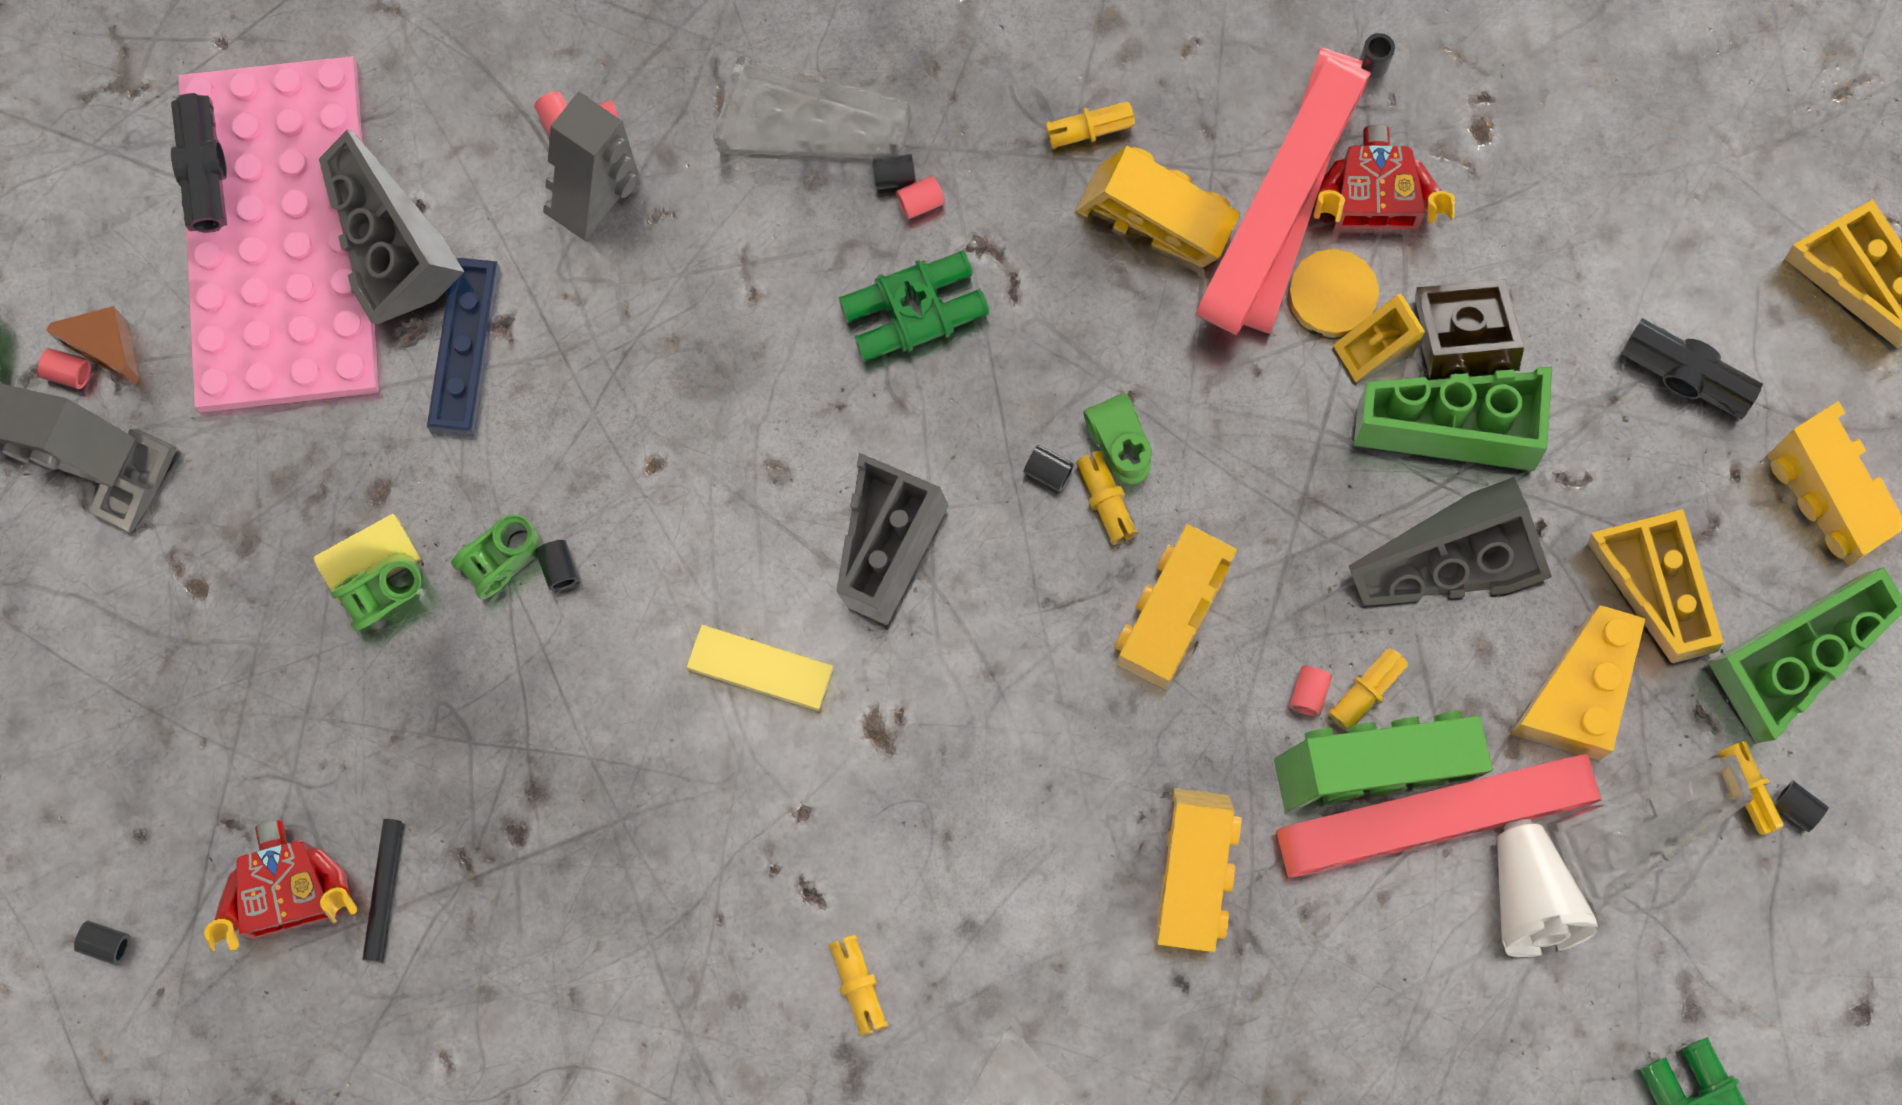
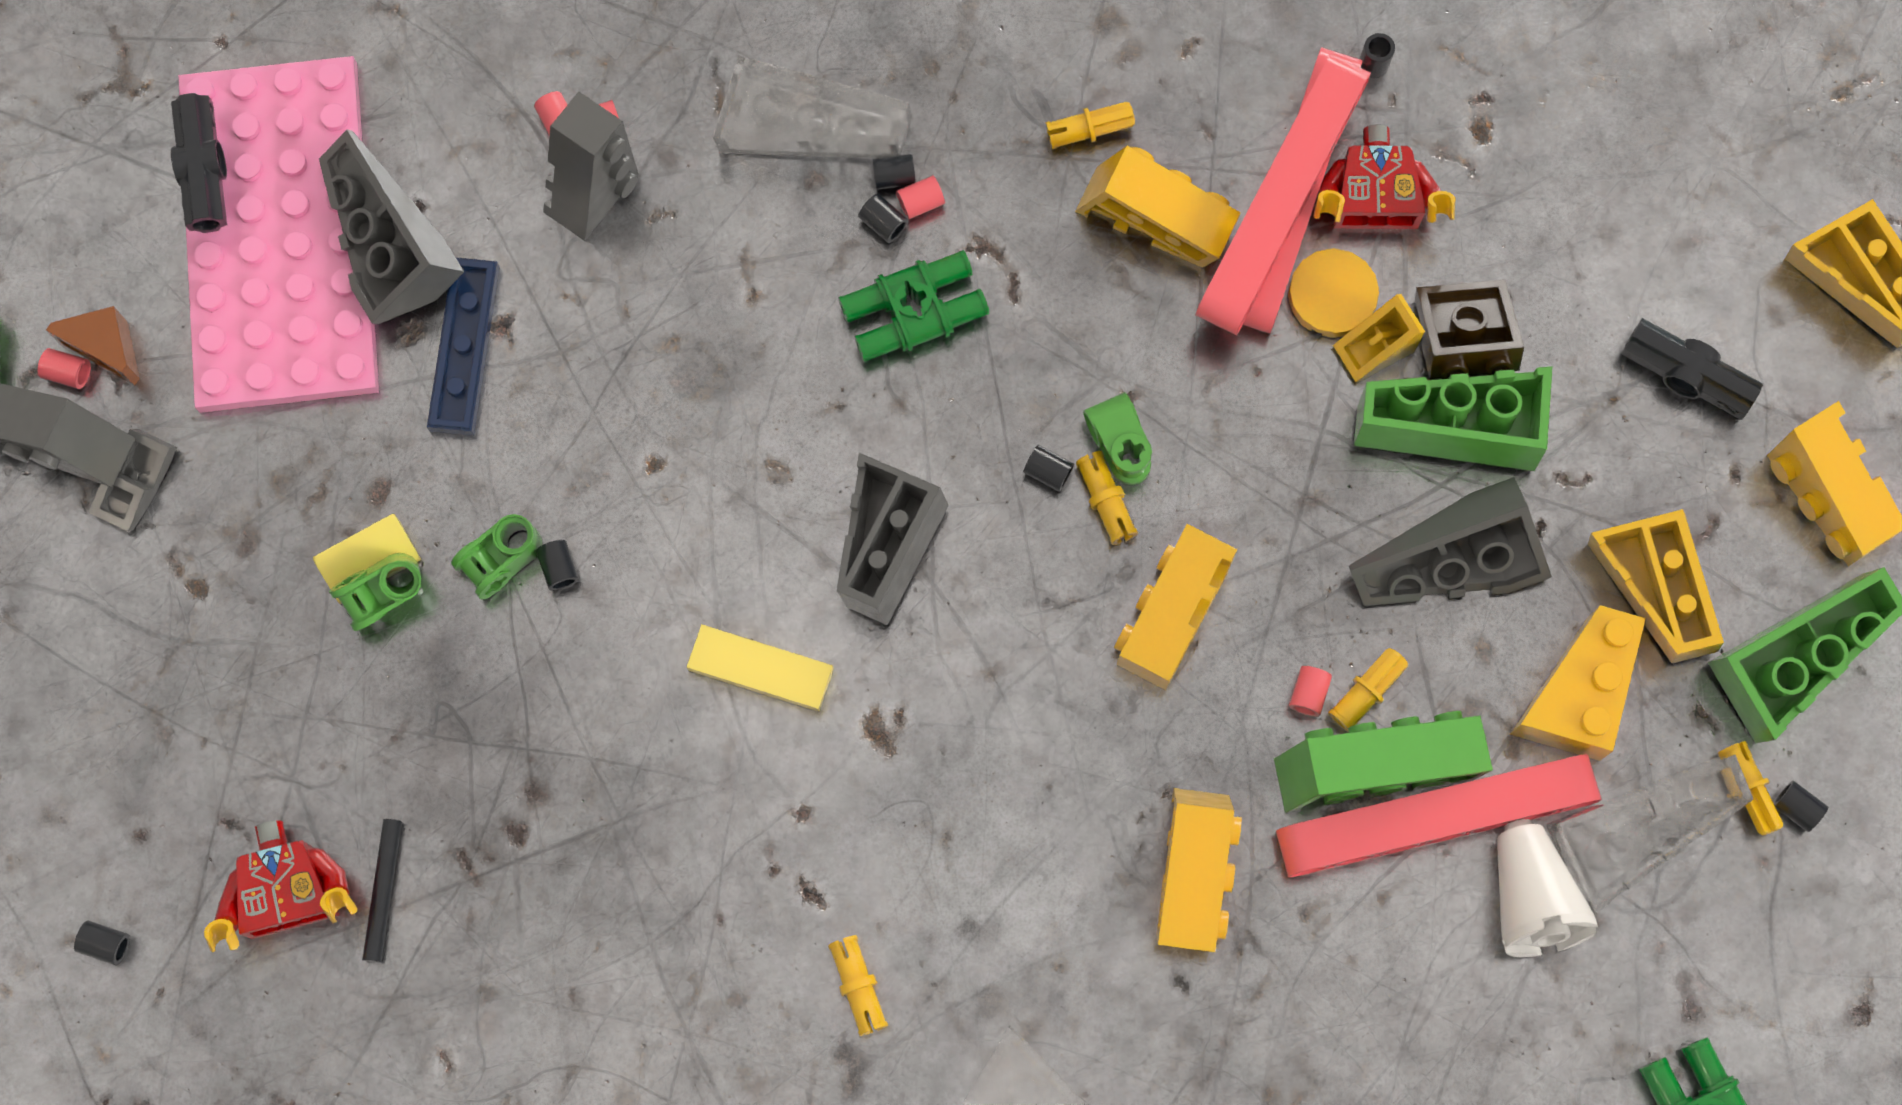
none -> black hinge [858,193,909,243]

